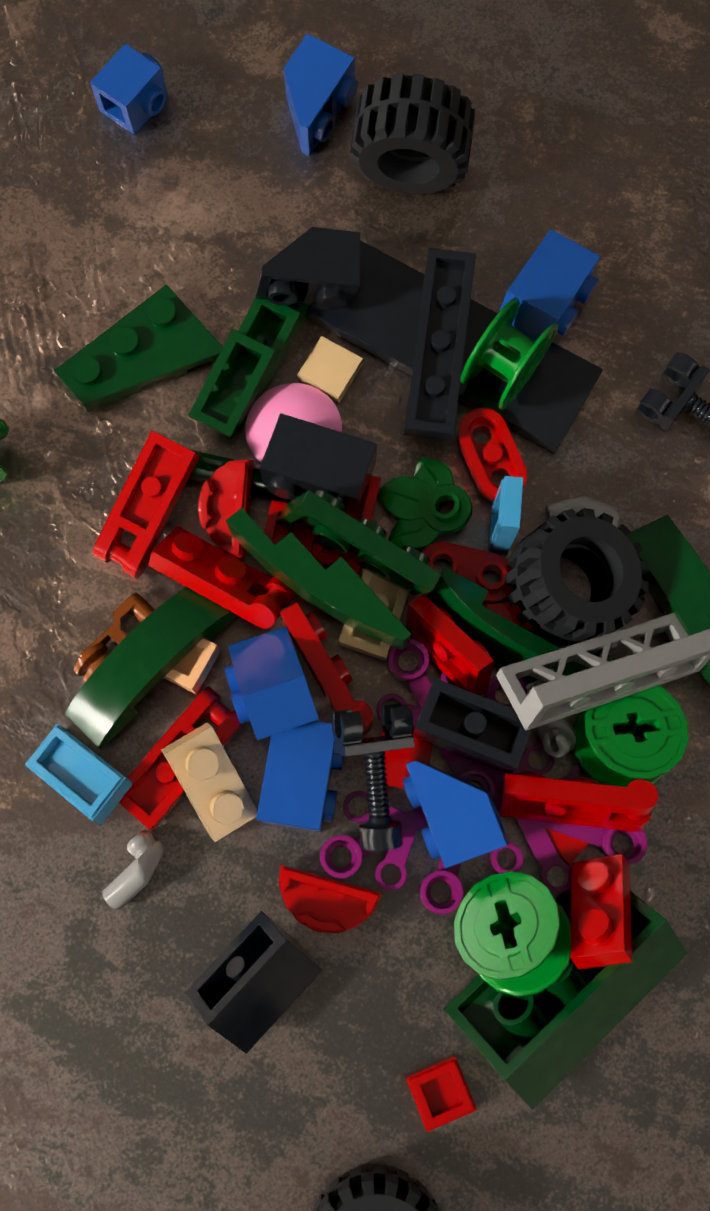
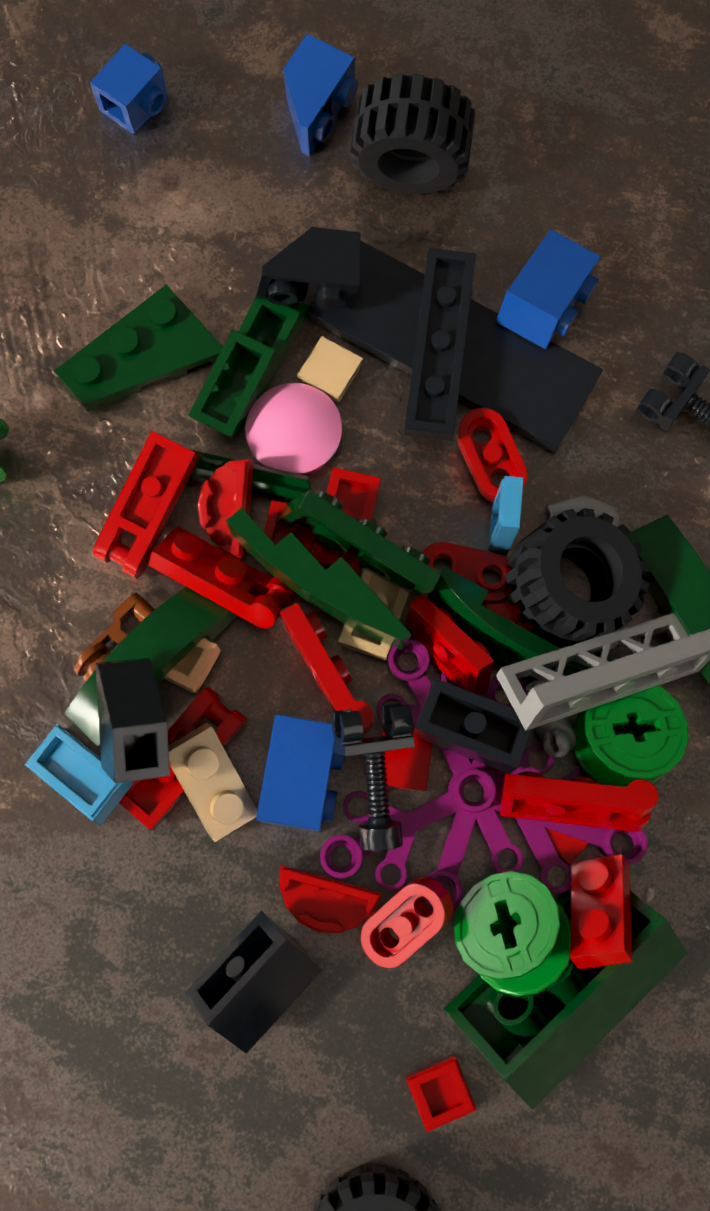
light grey arm [102,830,164,910] -> none
blue brick [224,626,319,741] -> none
black brick [259,413,377,515] -> none
green plate [378,458,473,550] -> none
blue slope [403,761,509,868] -> none
green piece [460,297,559,410] -> none
none -> black slope [95,658,170,783]
none -> plate [361,877,453,968]

